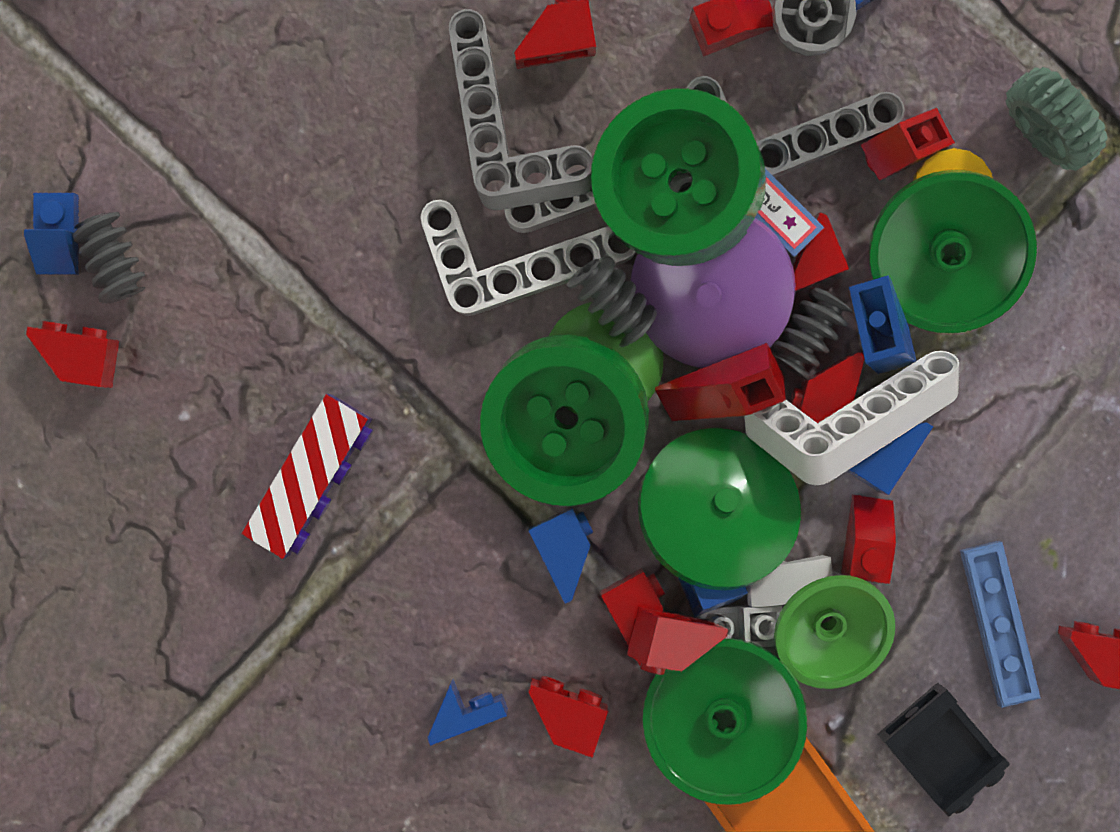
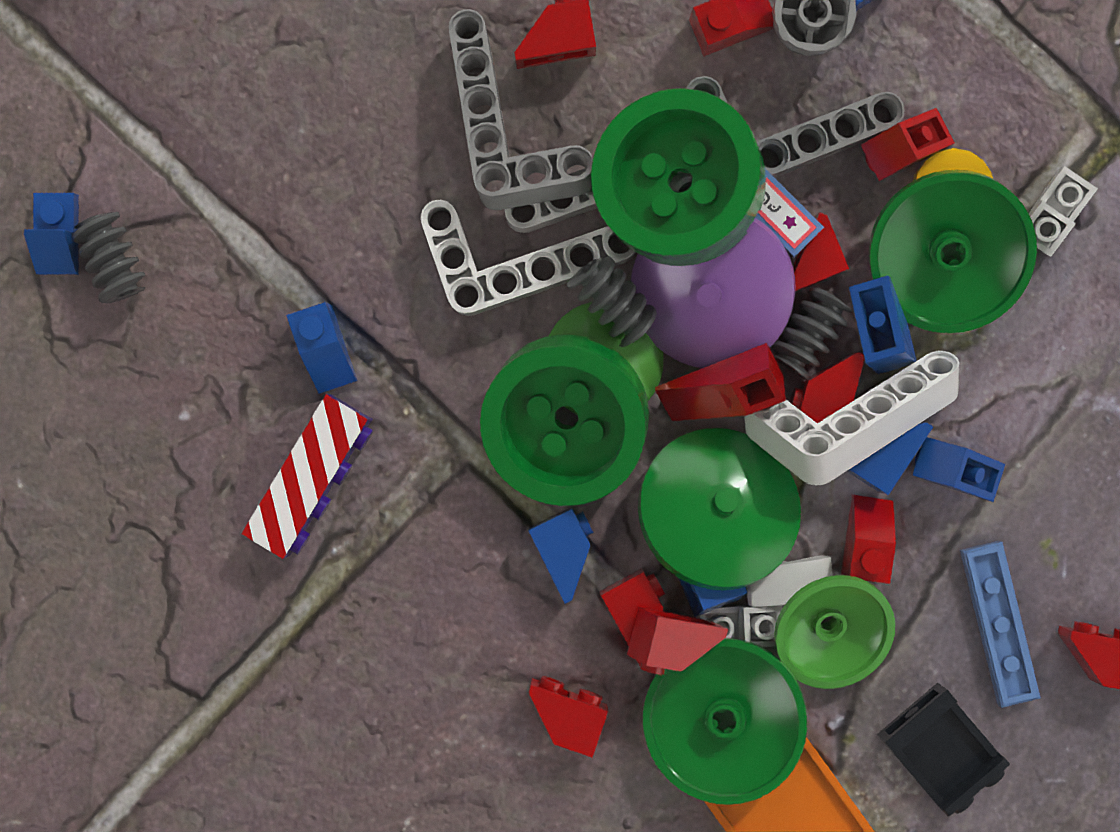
red slope [26,321,119,388] -> none
blue slope [427,679,508,746] -> none
sand green gear [1006,67,1108,171] -> none
none -> blue slope [286,302,358,394]
none -> blue slope [912,437,1006,502]
none -> white slope [1029,165,1098,257]

